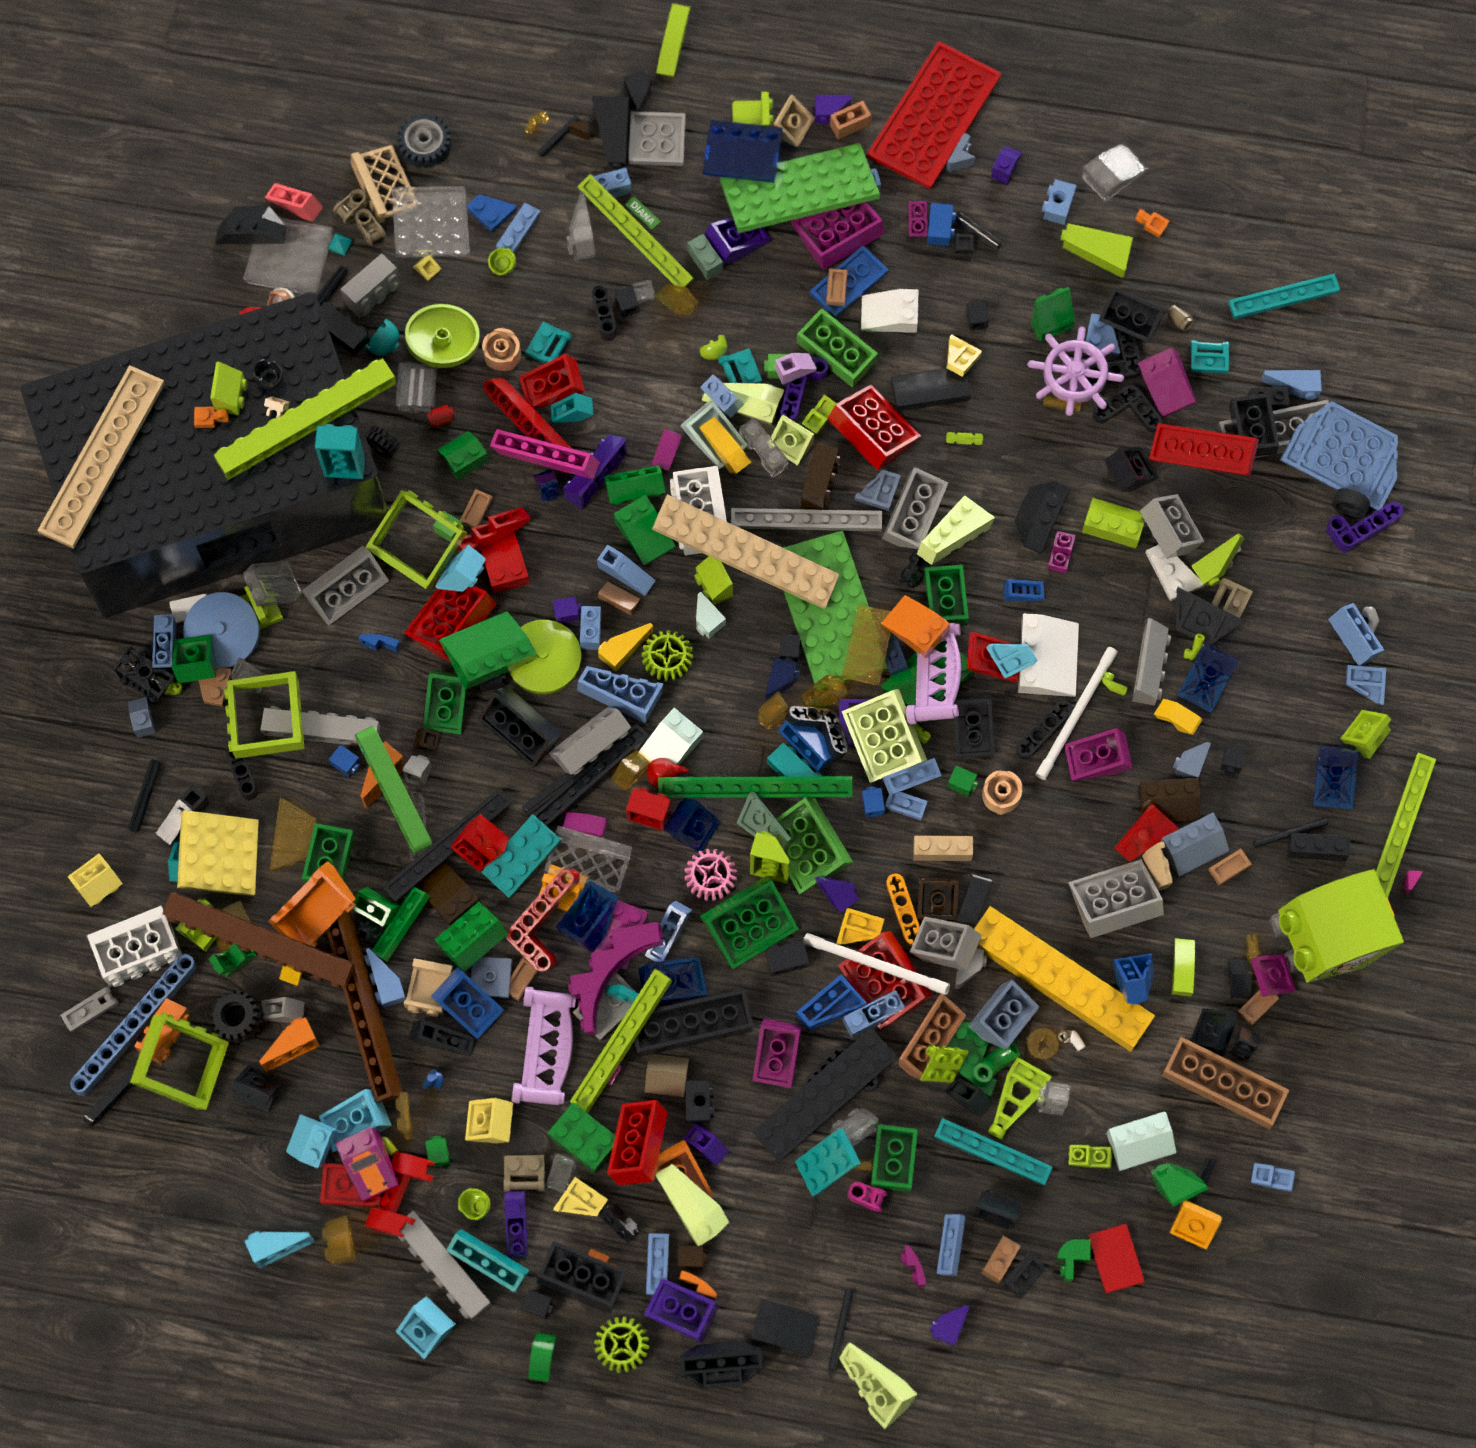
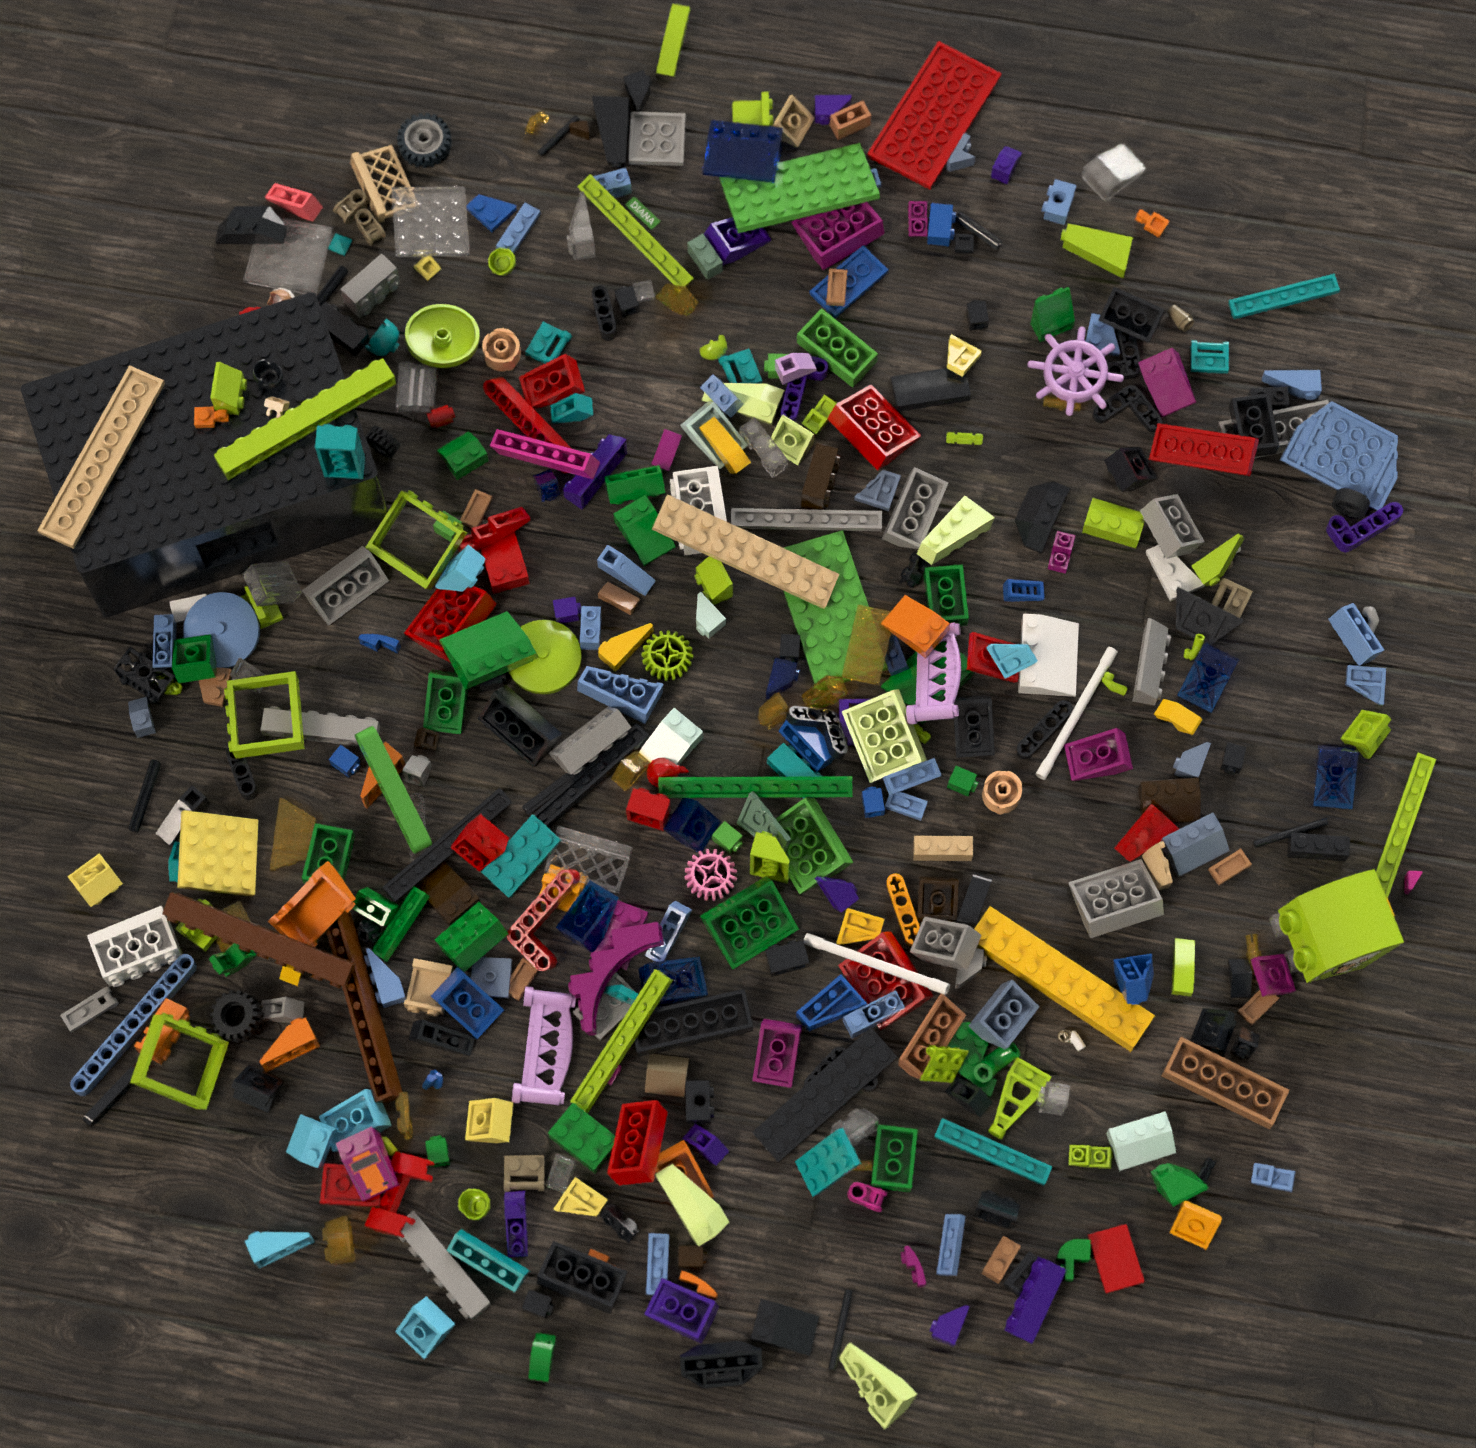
magenta slope [562,812,607,838] -> none
lime gear [594,1317,649,1373] -> none
white slope [861,289,918,333] -> none
clear yellow gear [1027,1028,1059,1060] -> none
none -> bright green brick [712,821,743,855]
none -> dark purple brick [1004,1257,1066,1344]

